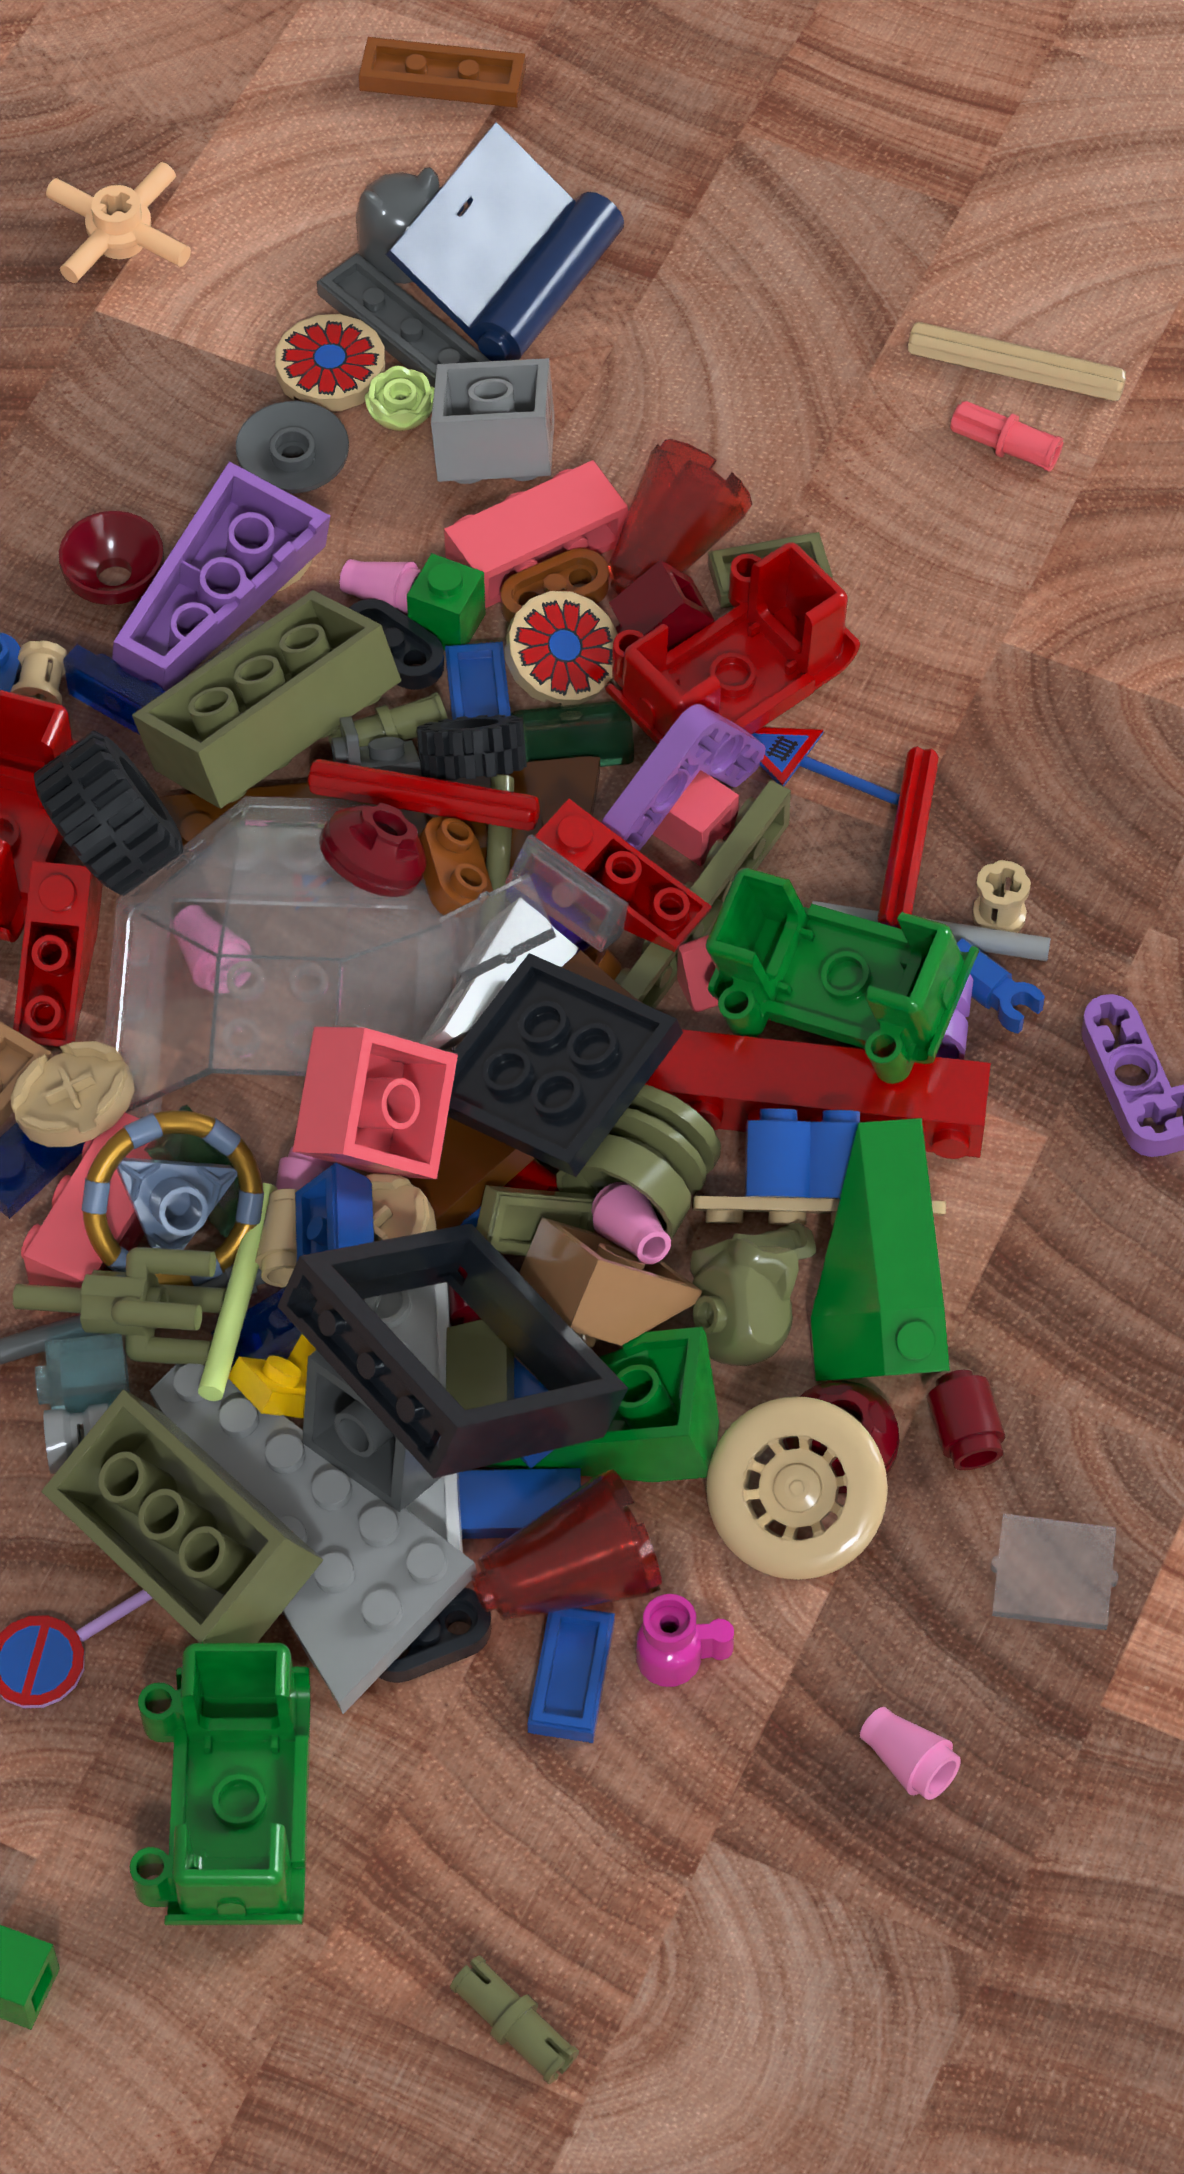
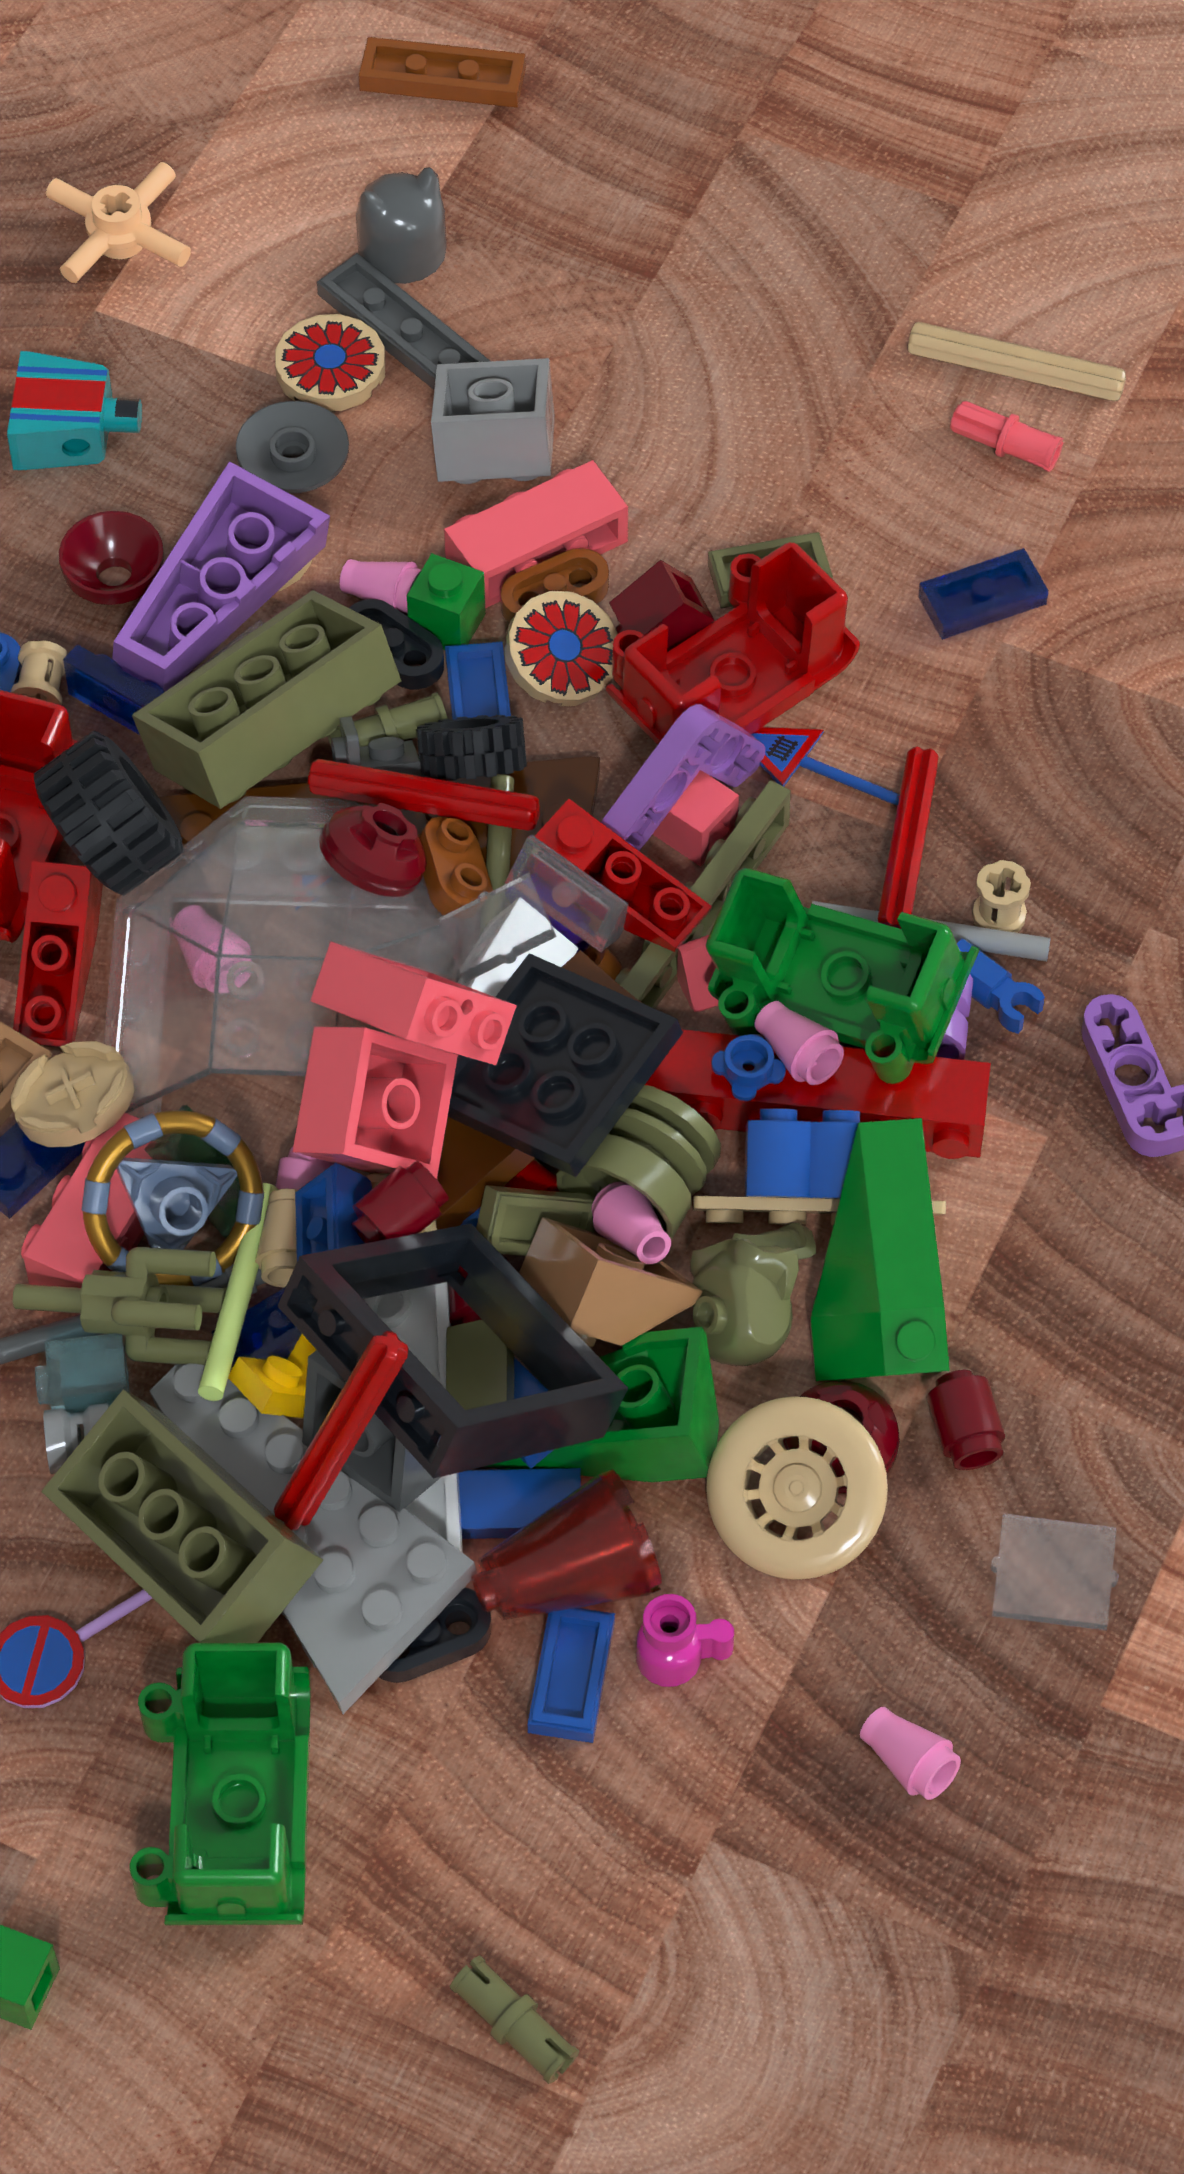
yellowish green plate [365,366,435,431] -> none
door [385,122,624,361] -> none
clear green slope [511,701,634,767] -> none
clear red cone [607,439,752,595] -> none
none -> teal torso [7,351,142,470]
none -> red axle [274,1331,409,1531]
none -> coral window [310,941,517,1065]
none -> dark red brick [351,1161,449,1243]
none -> blue plate [712,1034,786,1101]
none -> bright pink cone [754,1001,844,1085]
none -> clear blue plate [918,548,1049,640]

